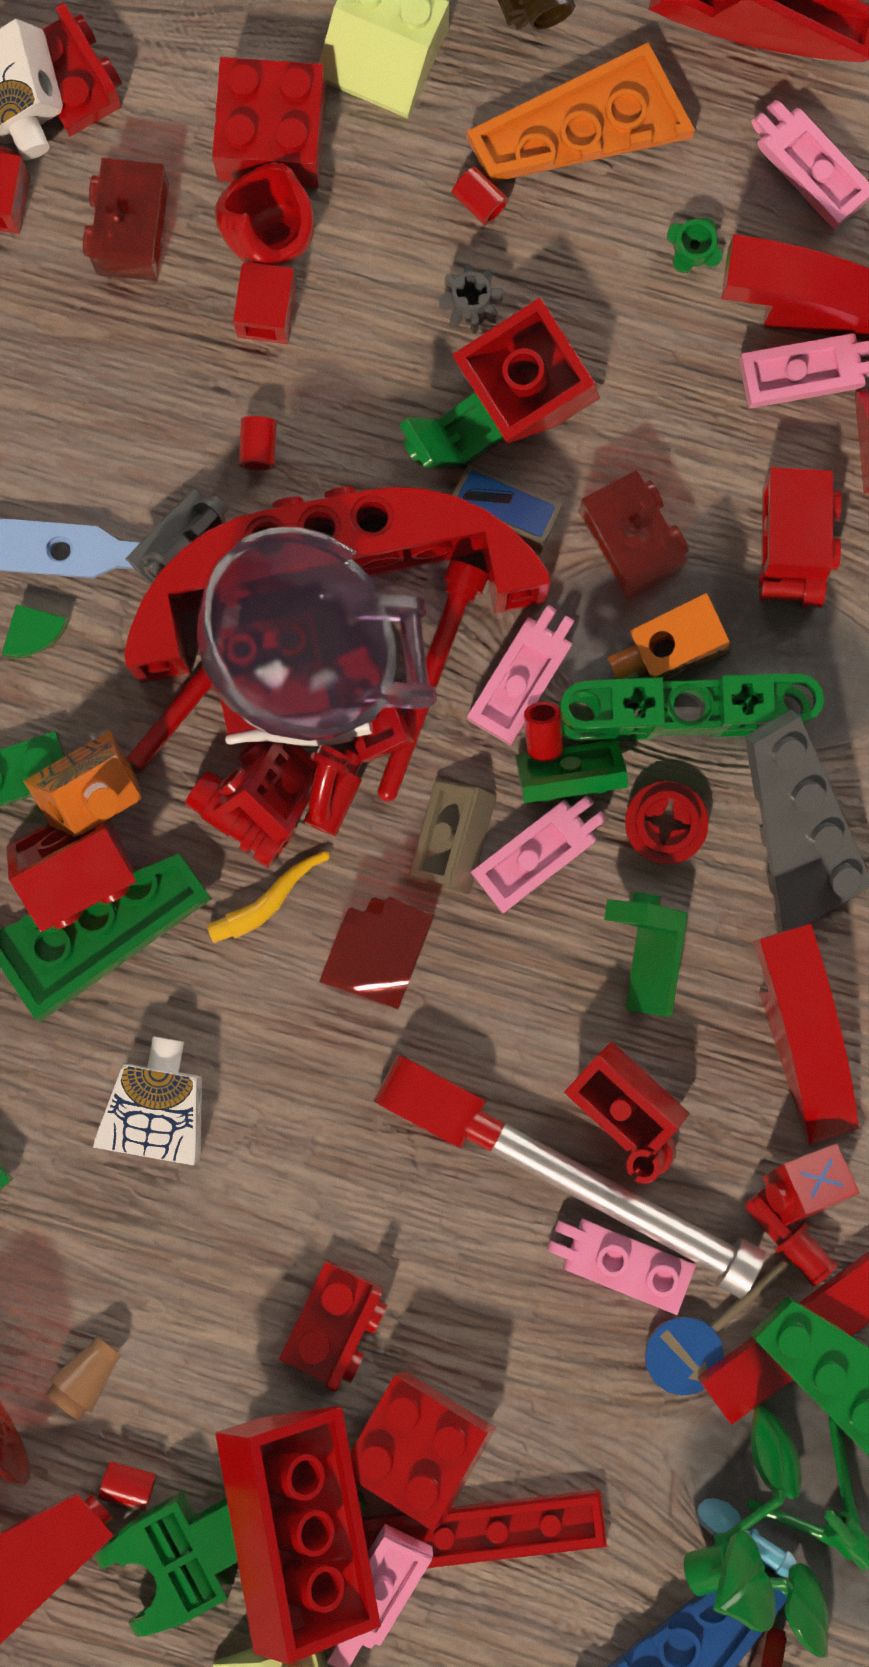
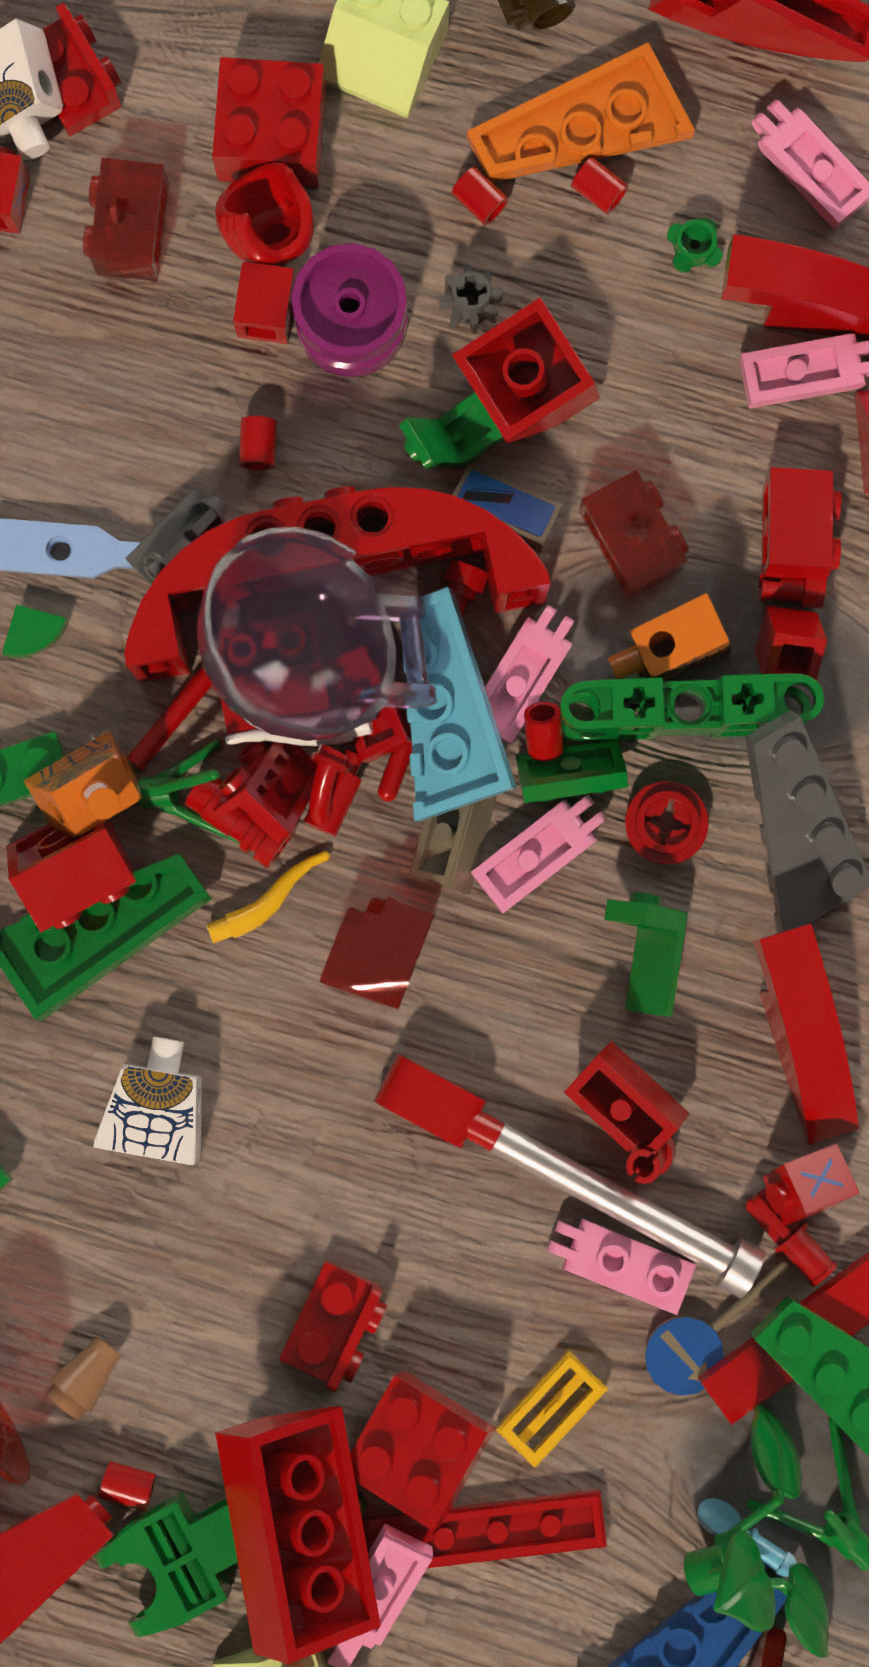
none -> green plant [131,738,241,844]
none -> magenta wheel [291,243,408,378]
none -> medium azure wing [400,587,517,822]
none -> yellow tile [496,1349,608,1468]
none -> red hinge [571,157,629,215]
none -> red brick [755,605,827,680]

